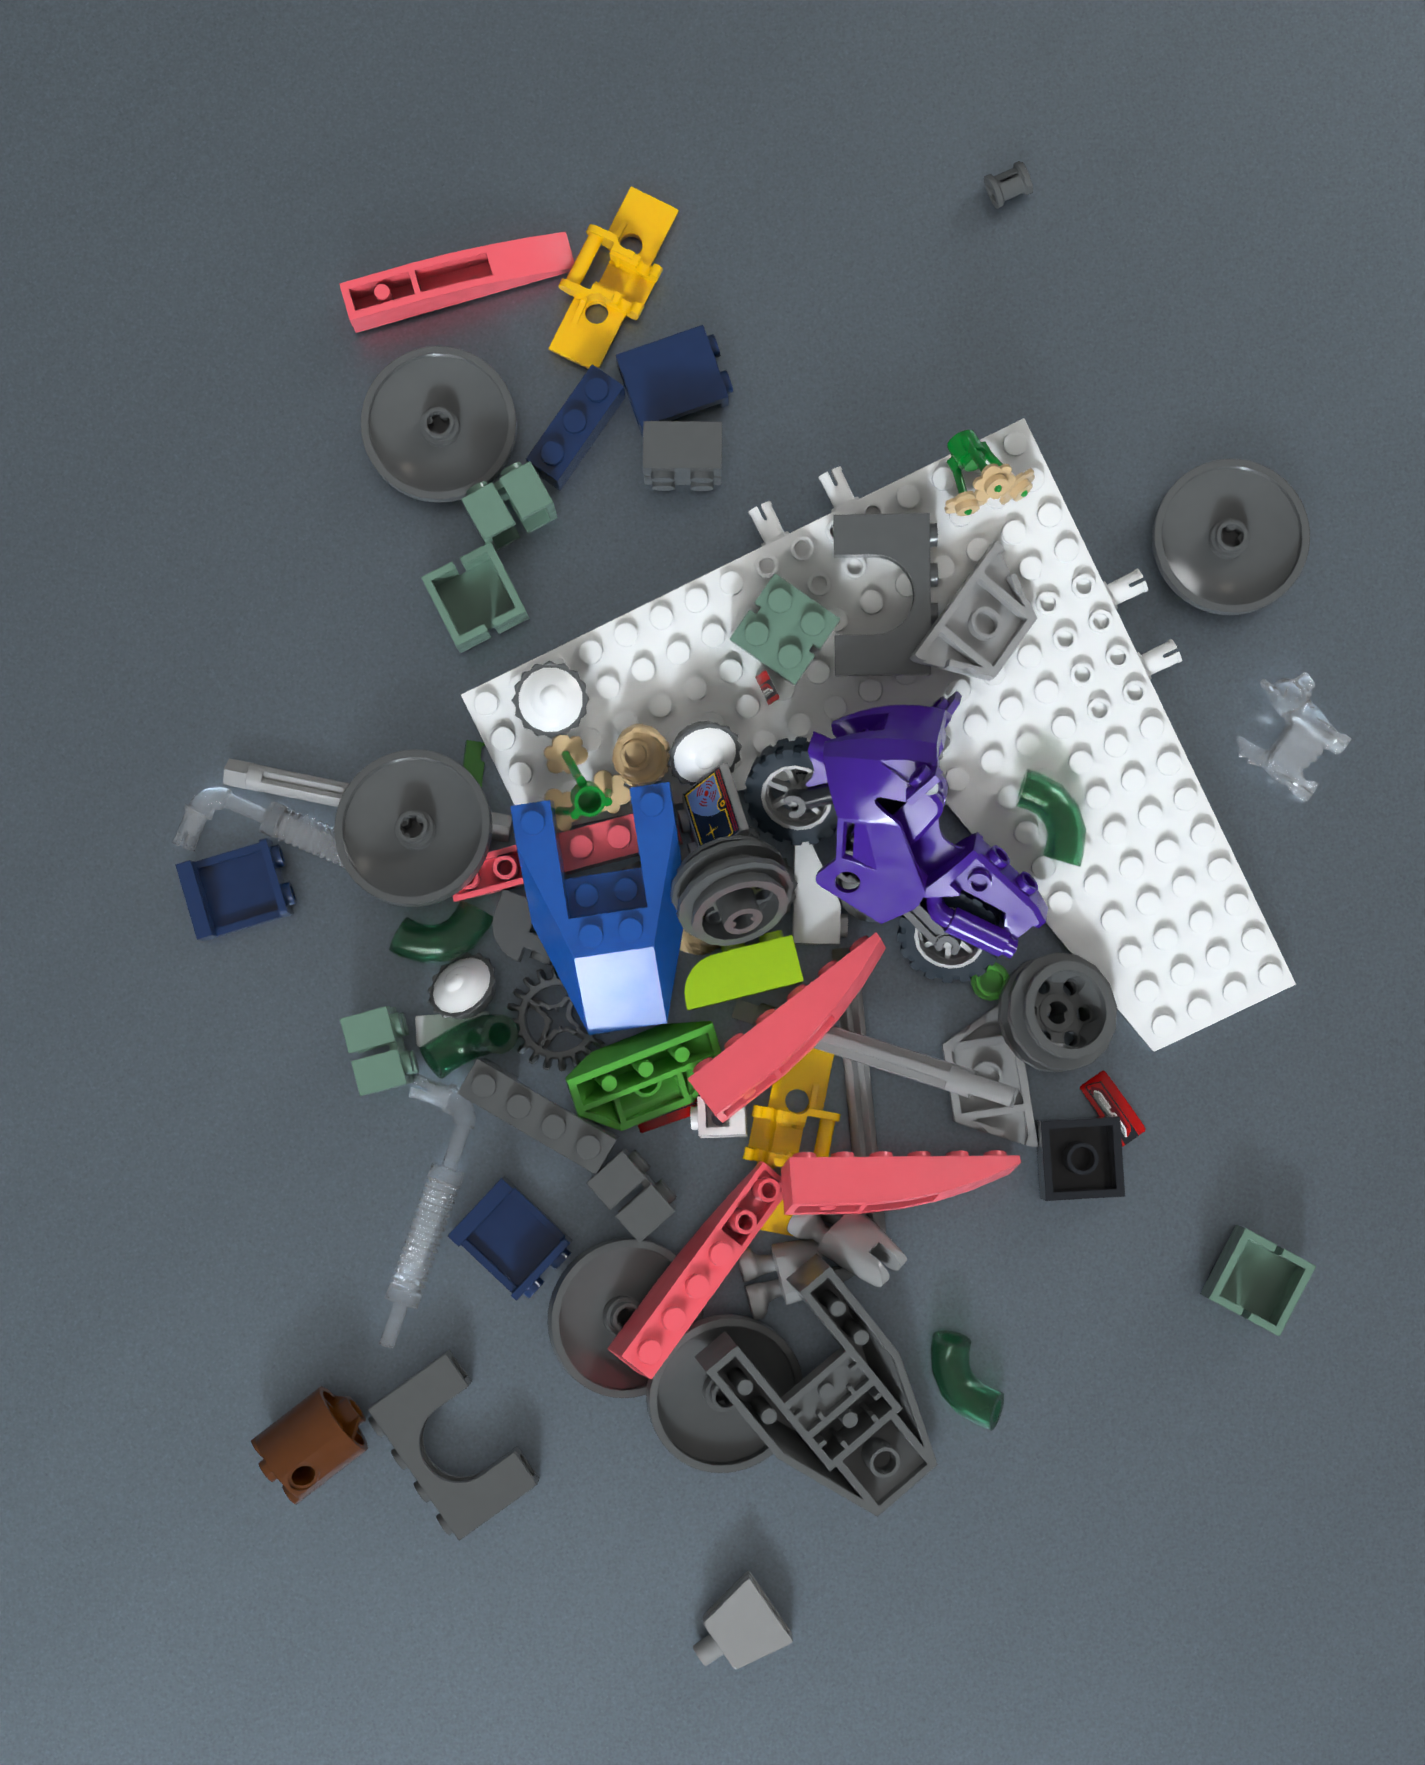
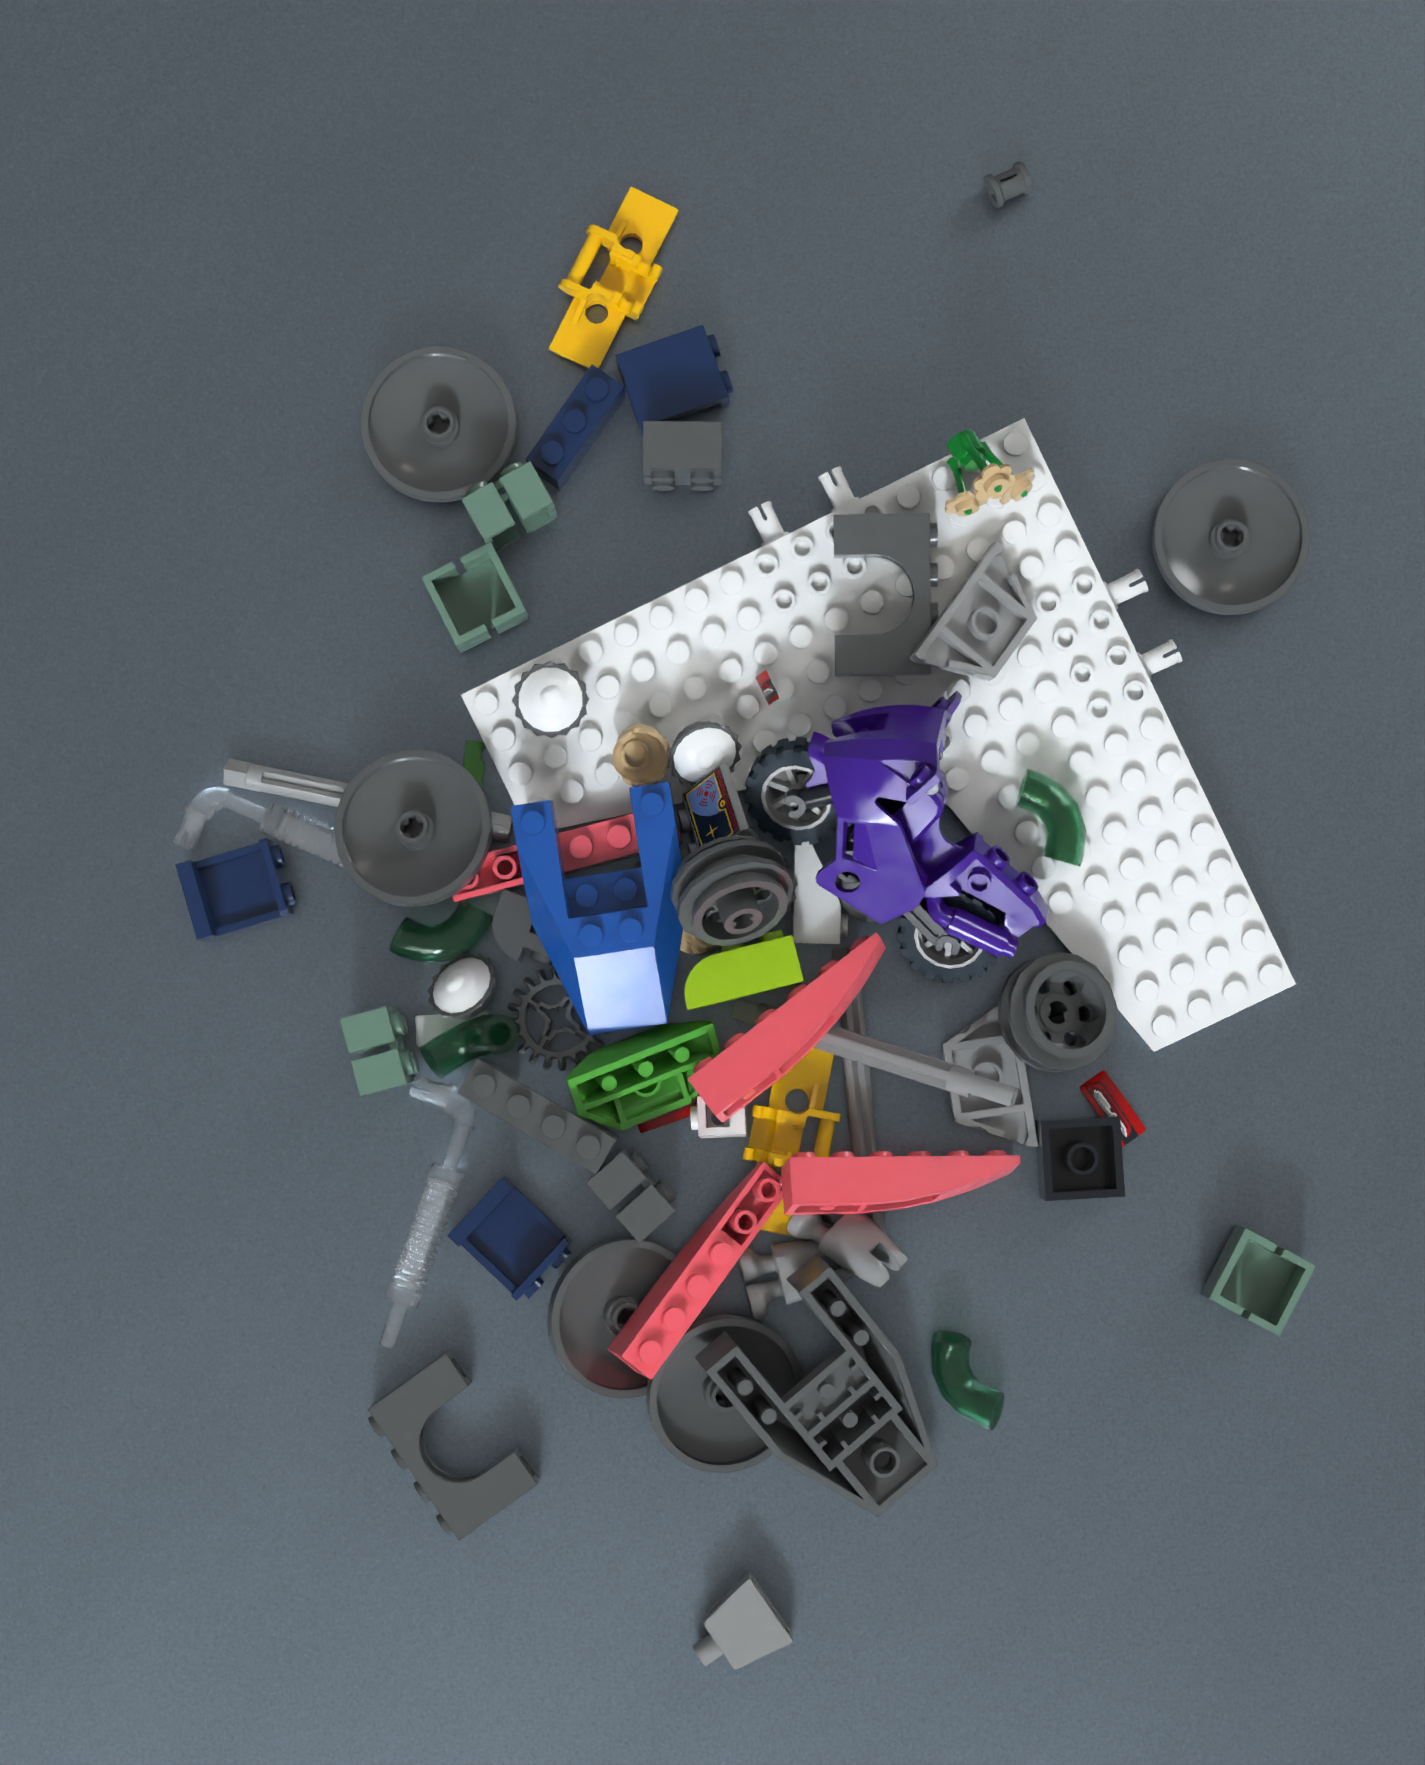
reddish brown cylinder [251,1386,368,1505] -> none
coral slope [339,232,575,333] -> none
tan plant [544,735,631,832] -> none
sand green piece [730,573,840,686] -> none
bright green plate [971,962,1009,1001] -> none
clear animal [1236,672,1352,802] -> none

